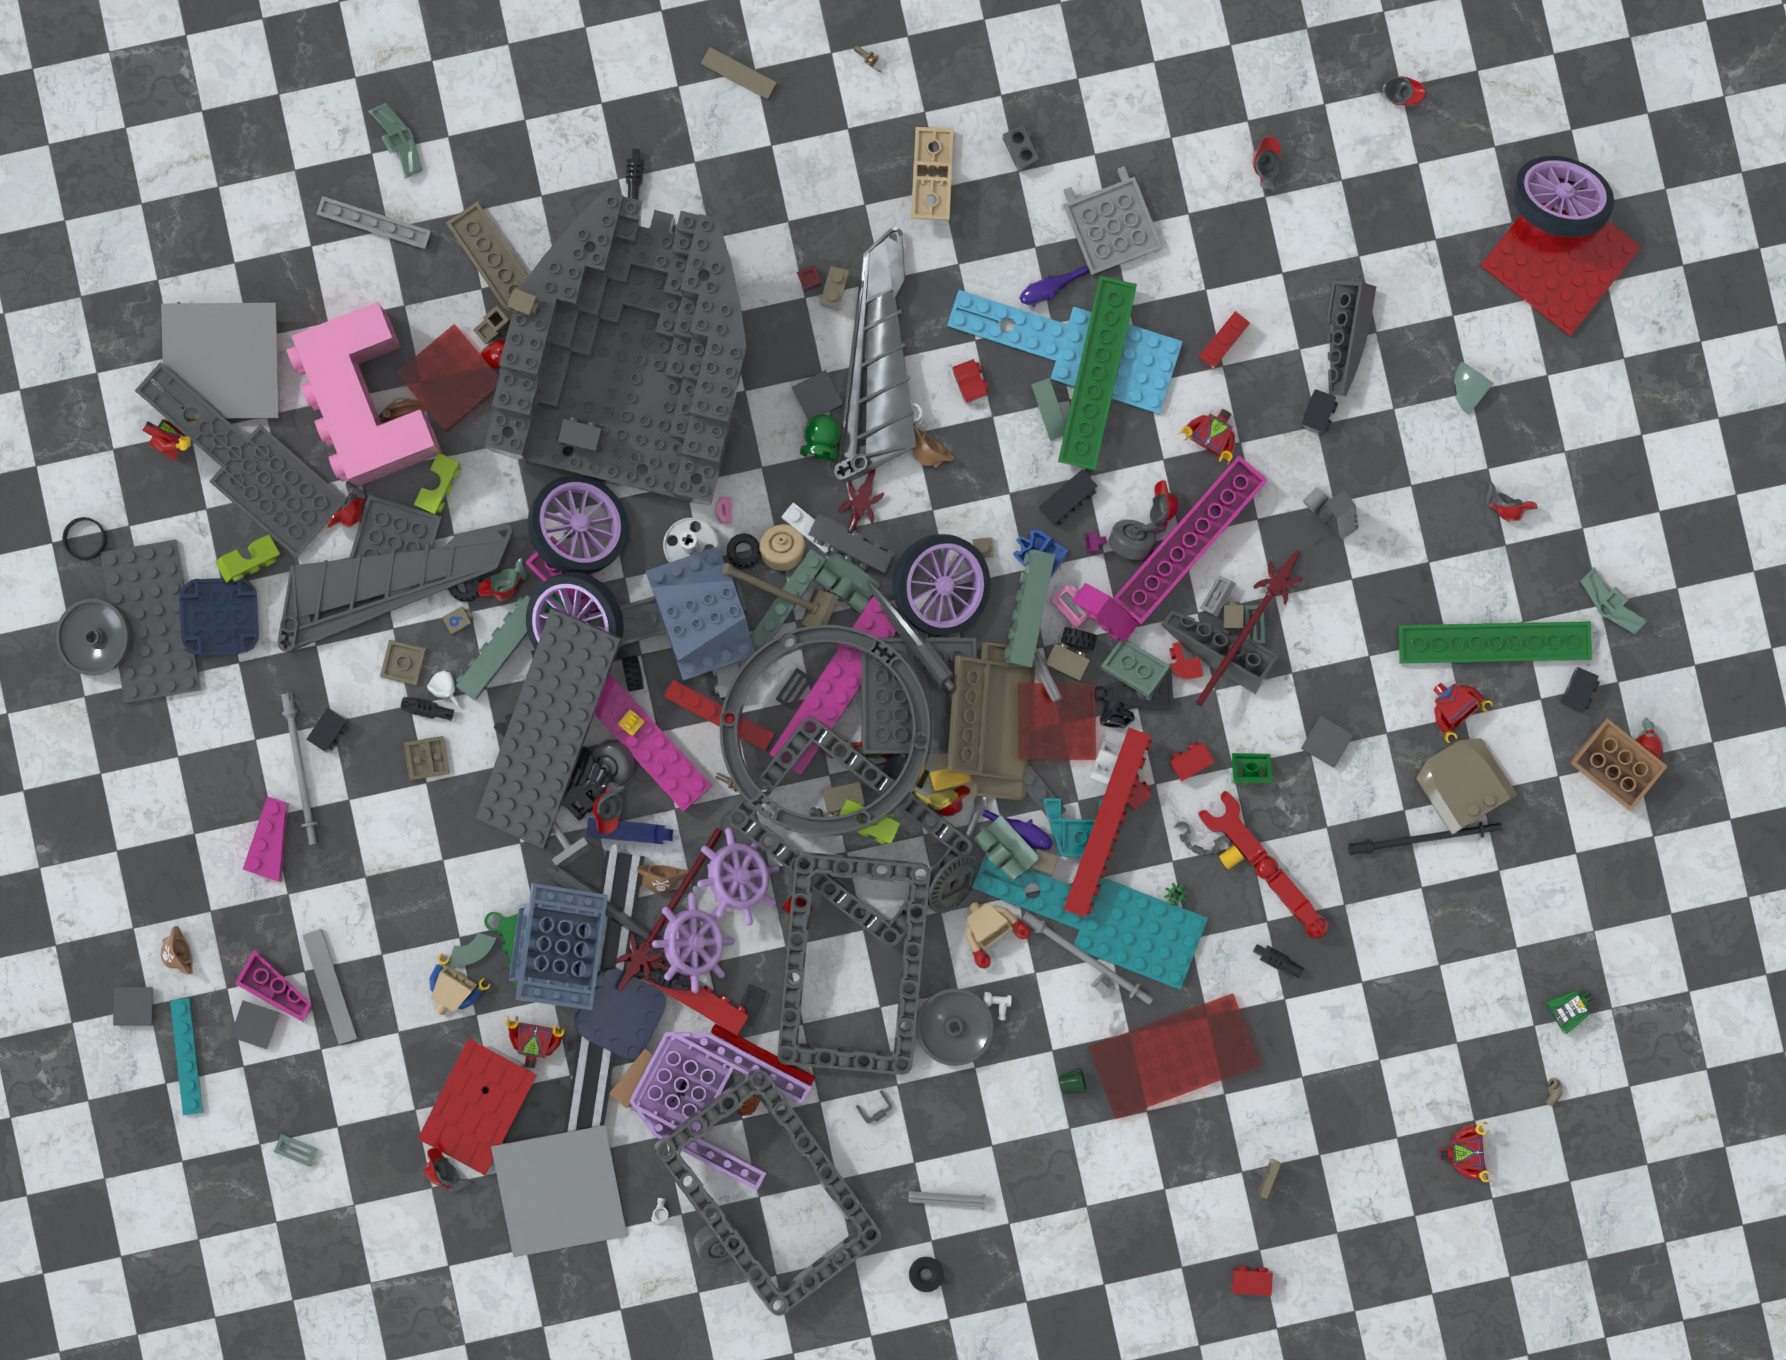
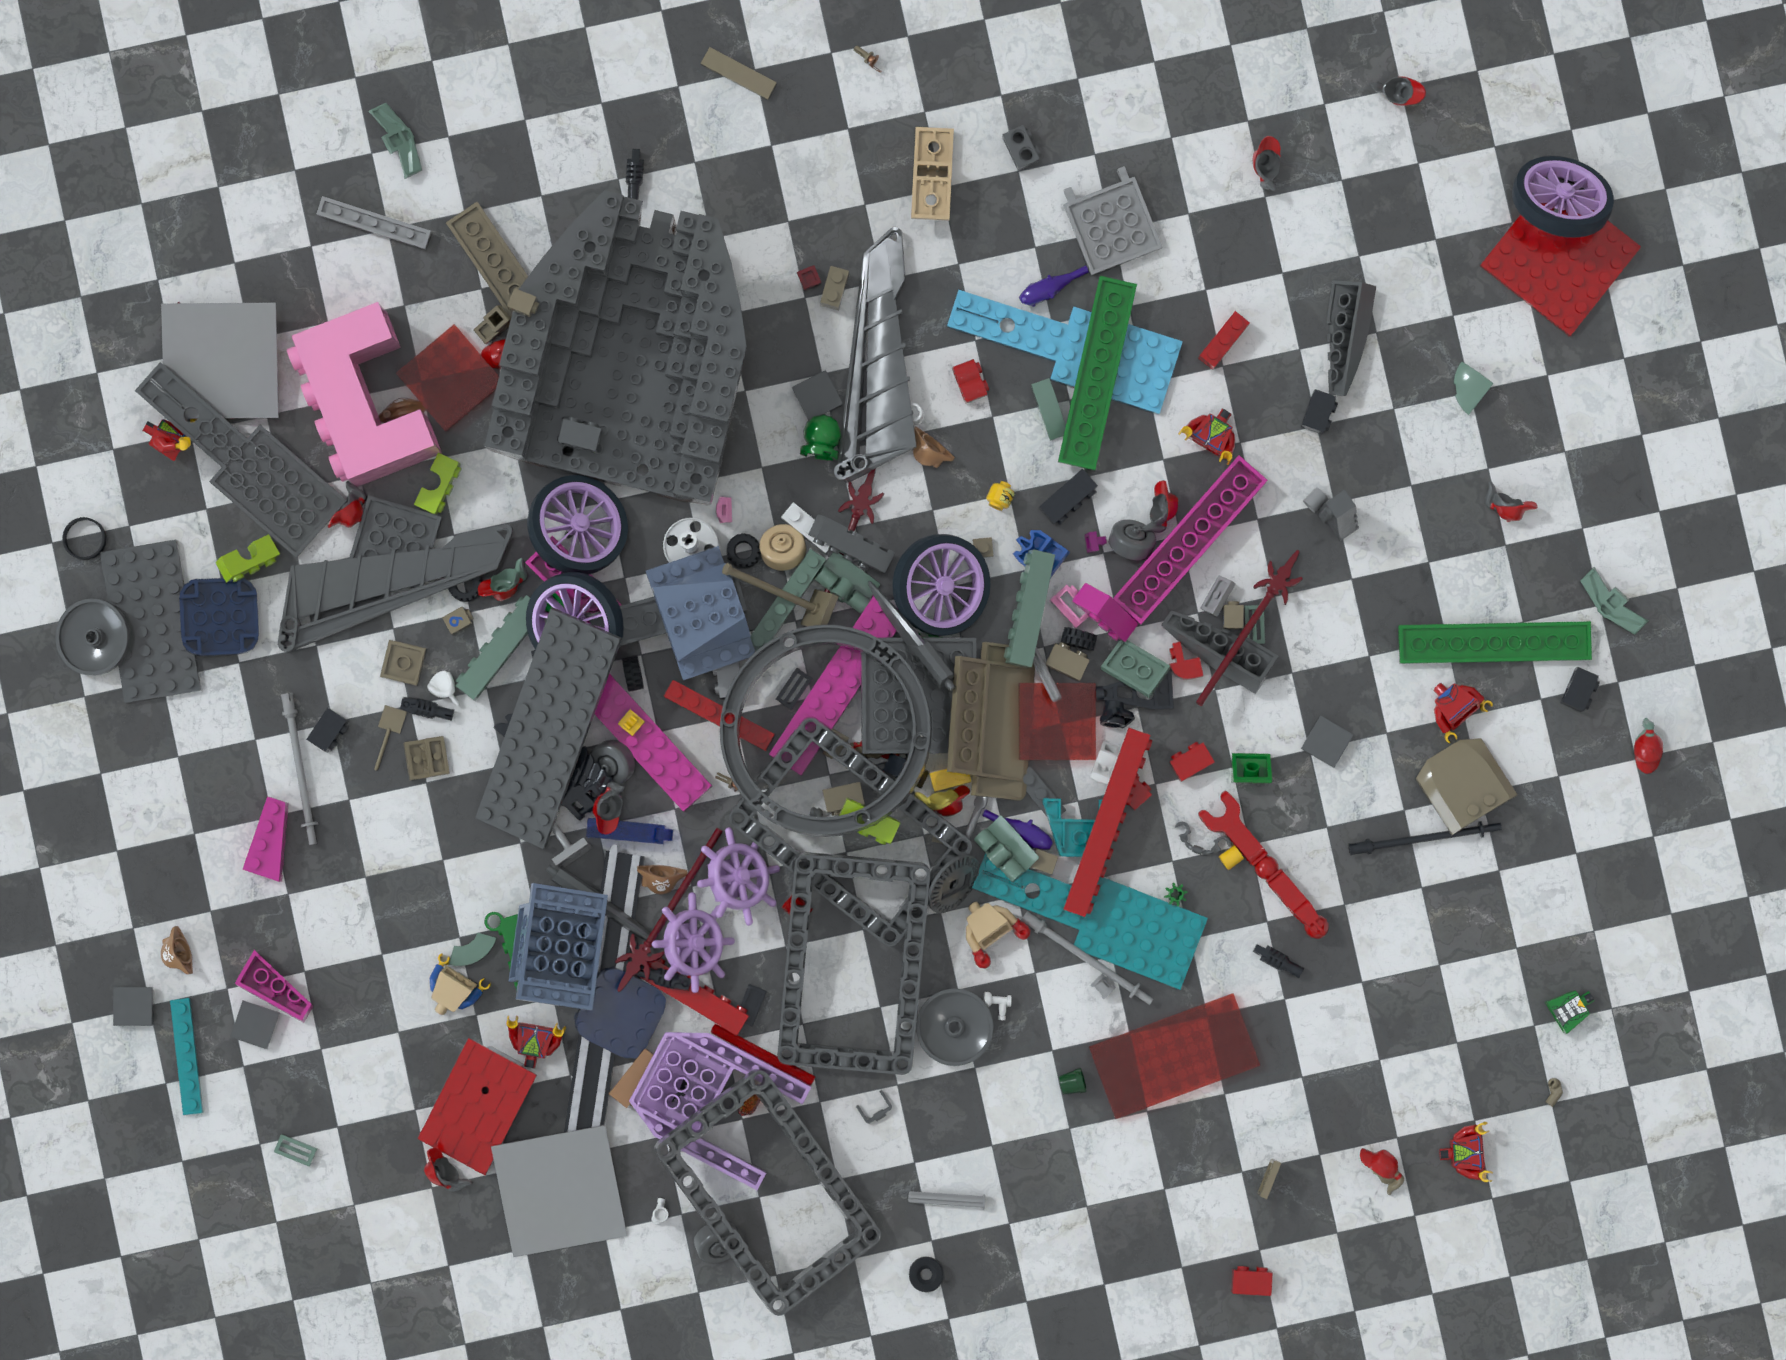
light grey tile [302,929,358,1045] -> none
medium nougat slope [1568,718,1668,811] -> none
none -> dark tan piece [374,705,407,770]
none -> yellow head [986,481,1015,511]
none -> red hair [1360,1148,1404,1195]

